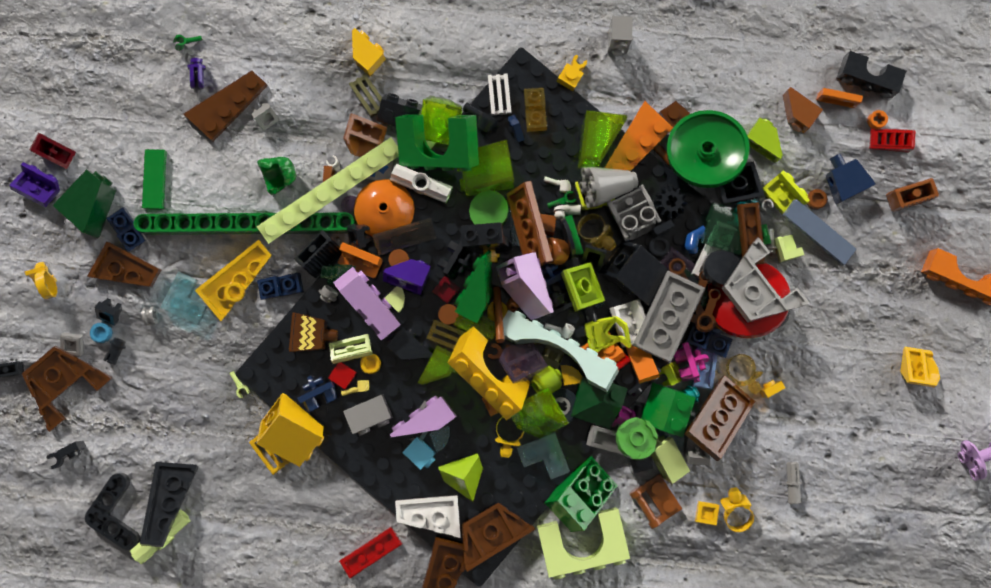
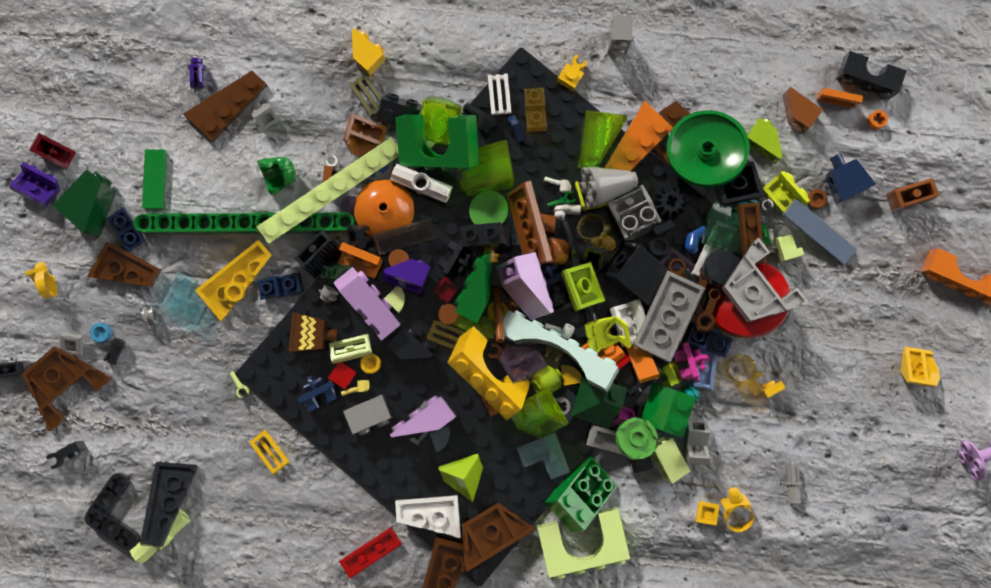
black tile [94,298,122,326] -> none
green hand [173,35,202,51] -> none
yellow slope [257,393,324,467] -> none
medium azure brick [402,437,436,470] -> none
clear neon green slope [418,345,457,385] -> none
yellow piece [495,415,524,458] -> none
green tile [565,215,584,258] -> none
dark orange plate [629,474,682,529] -> none
plate [685,375,756,461] -> none
red slope [869,129,916,153] -> none

